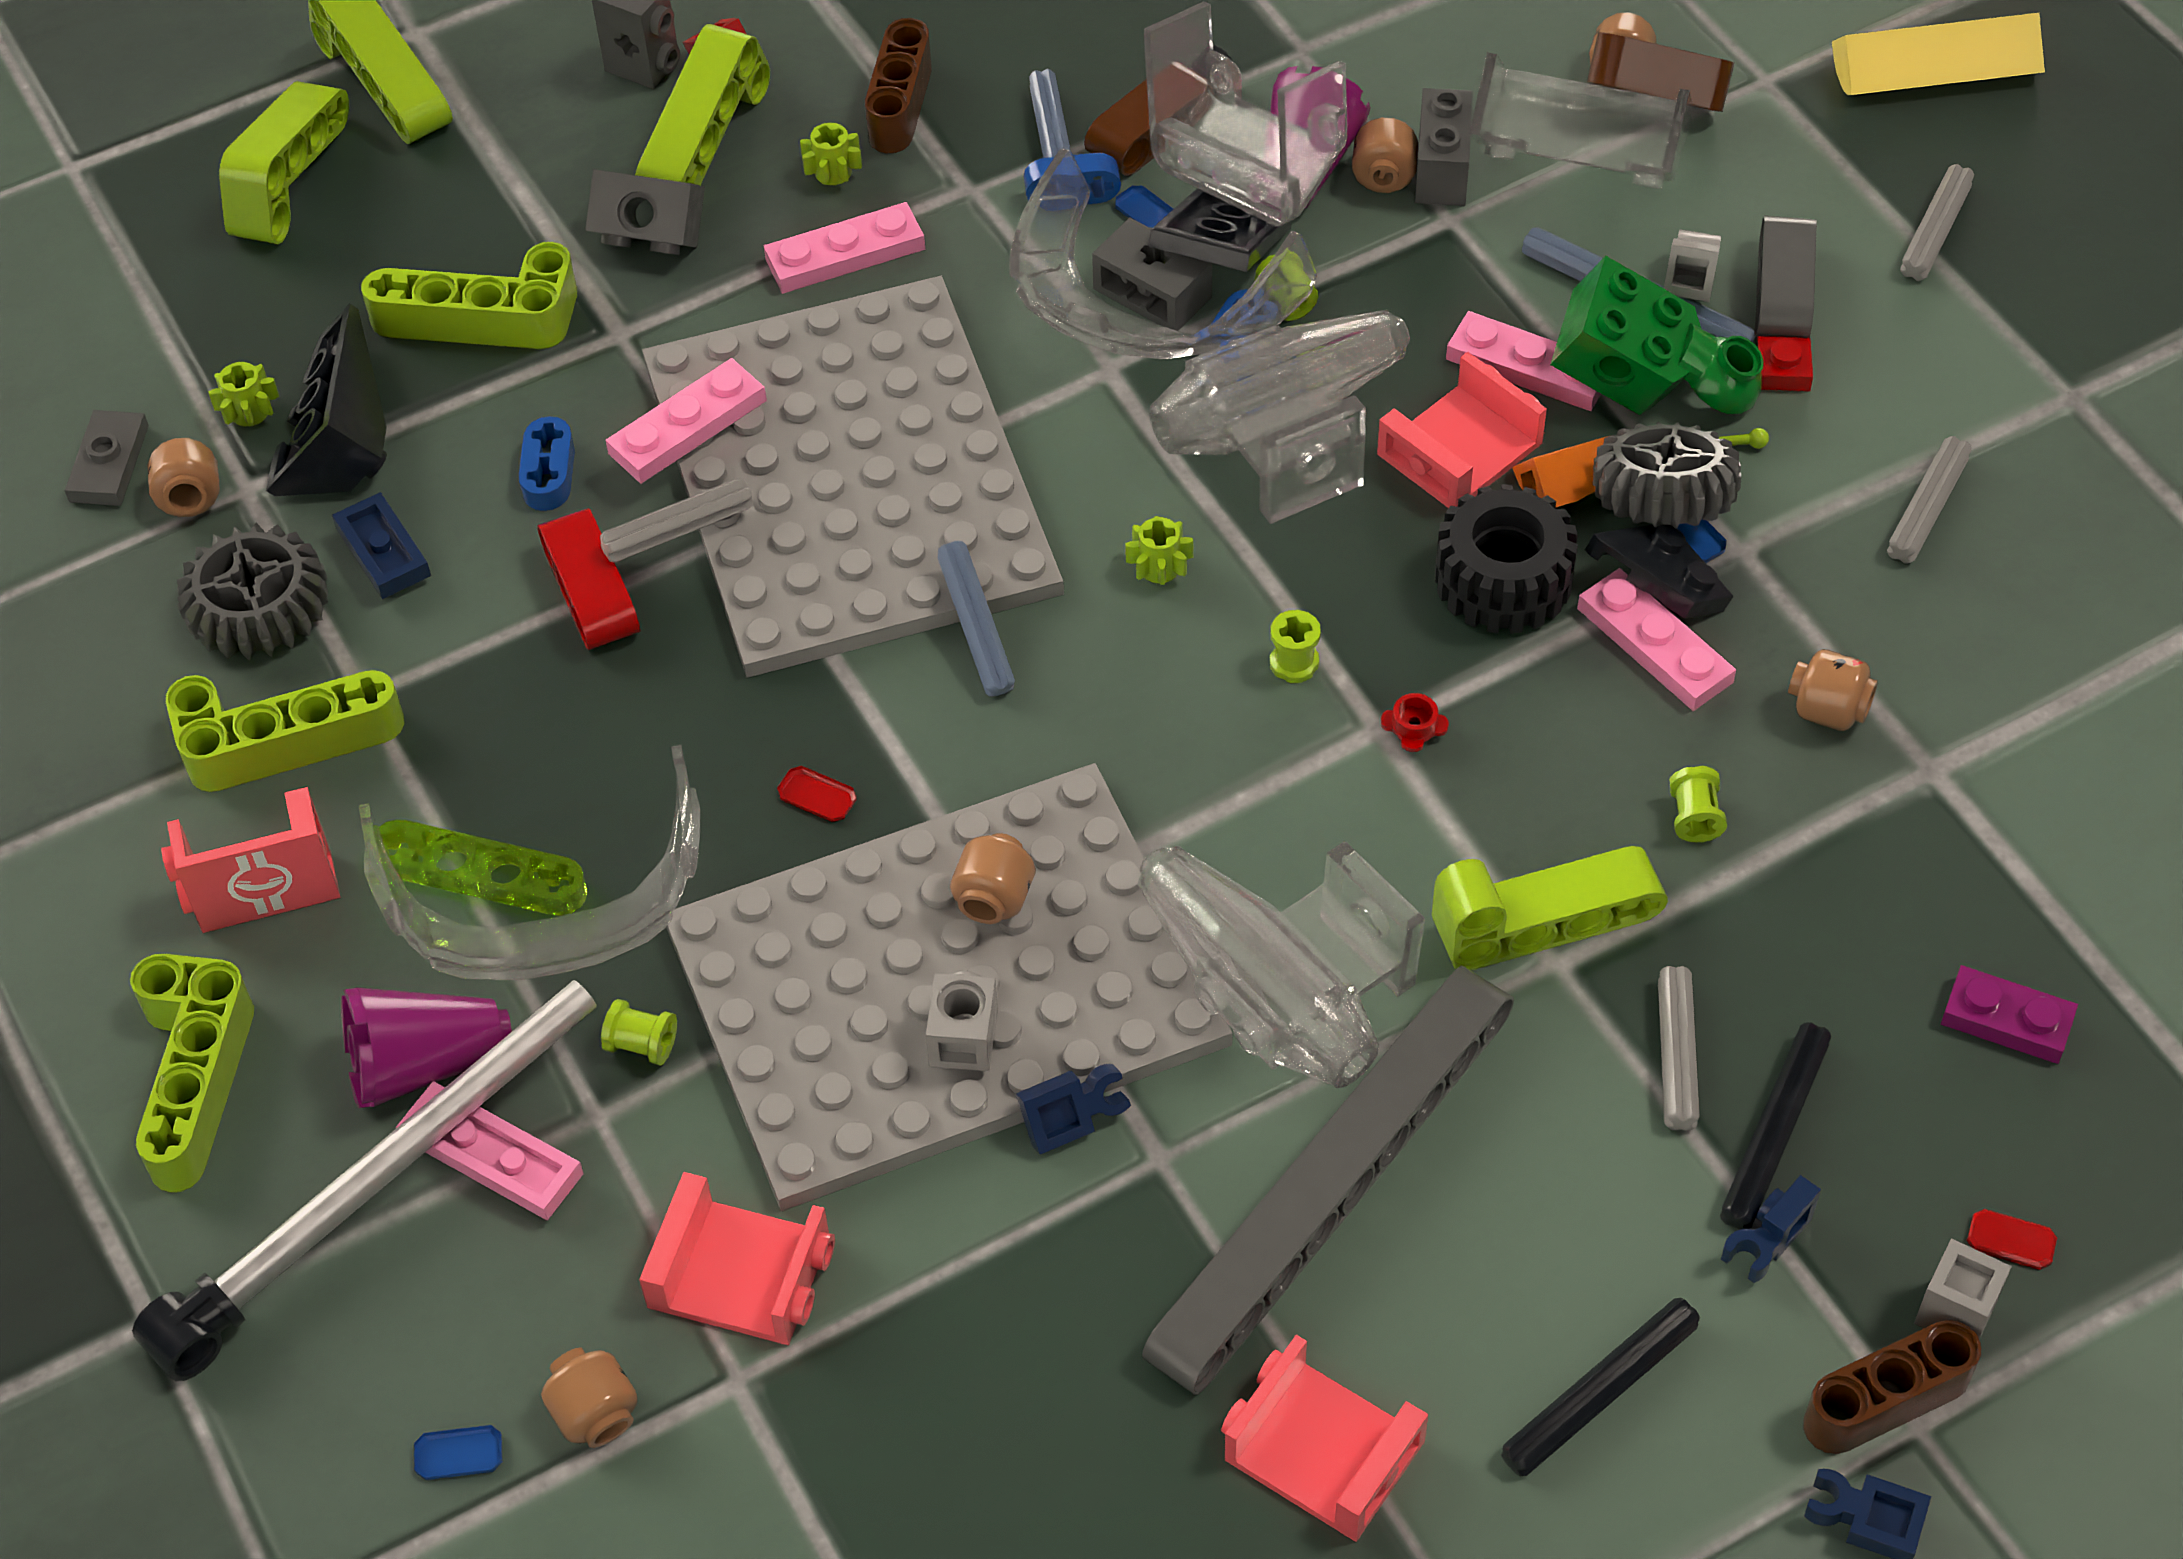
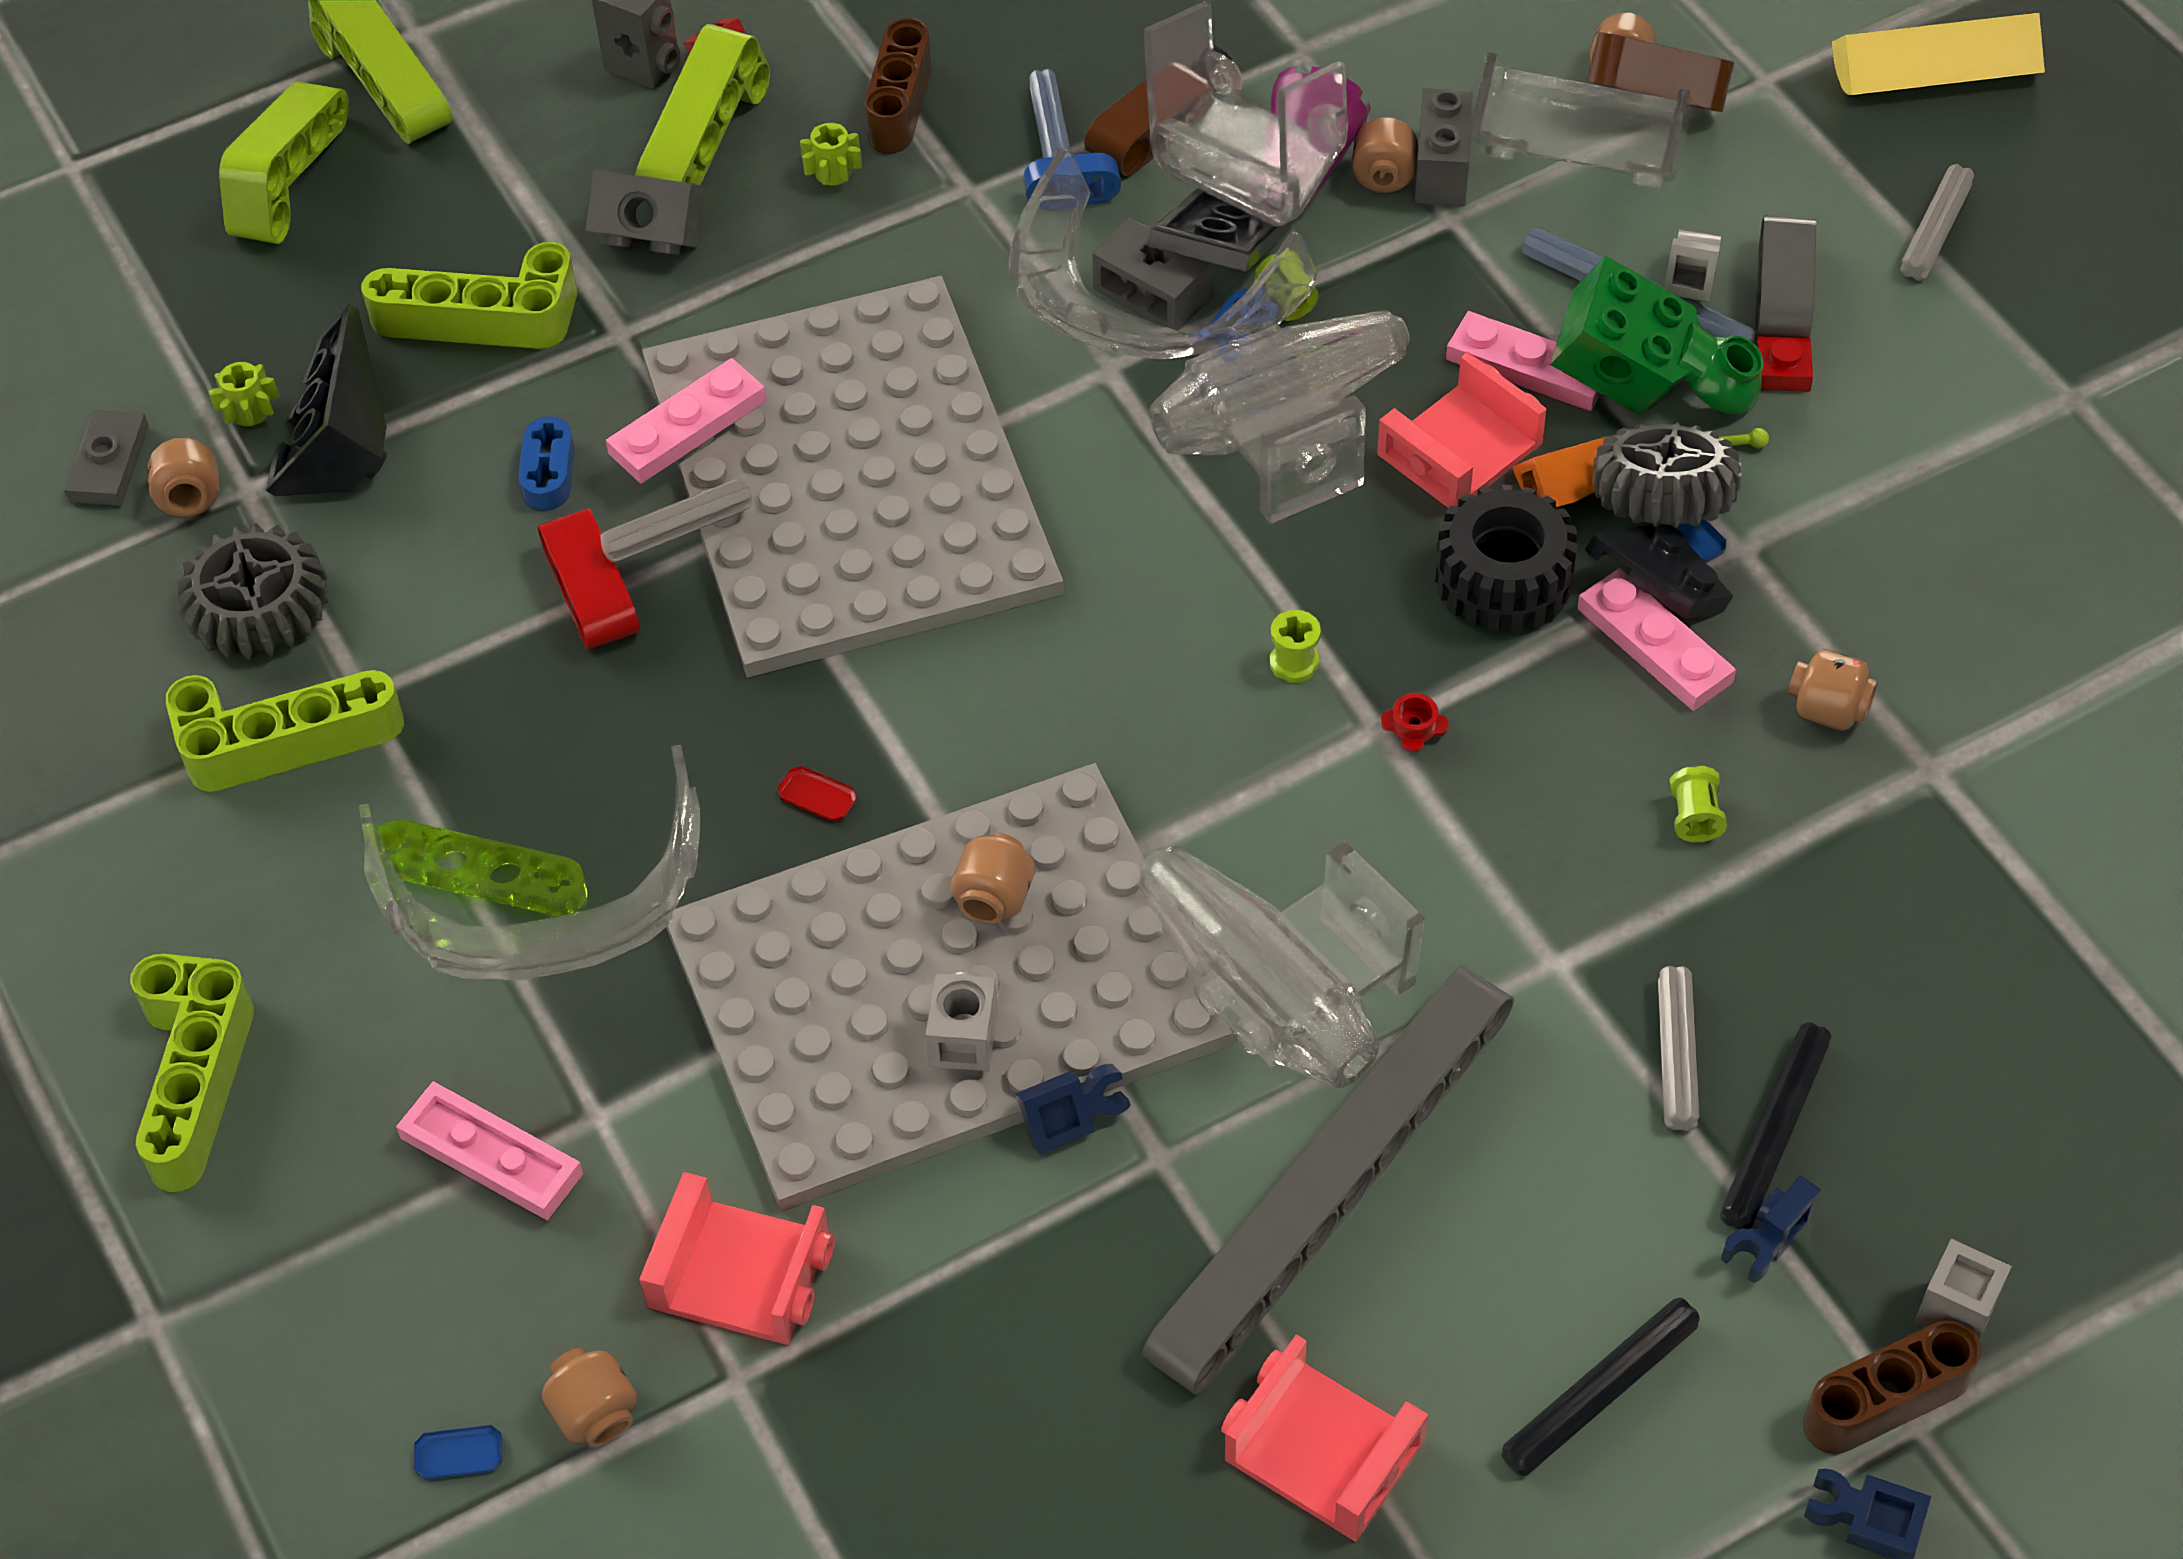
flat silver piece [132,980,597,1382] -> none
coral panel [161,787,341,933] -> none
dark blue plate [332,492,431,599] -> none
magenta cone [341,987,512,1109] -> none
lime bush [601,999,677,1066] -> none
bright pink plate [763,202,925,294] -> none
sand blue axle [937,541,1015,697] -> none
blue piece [1115,186,1173,228] -> none
lime gear [1125,516,1193,585] -> none
lime beam [1432,846,1668,970] -> none
light grey axle [1887,436,1972,564] -> none
magenta plate [1940,965,2079,1064] -> none
red piece [1967,1209,2057,1270] -> none

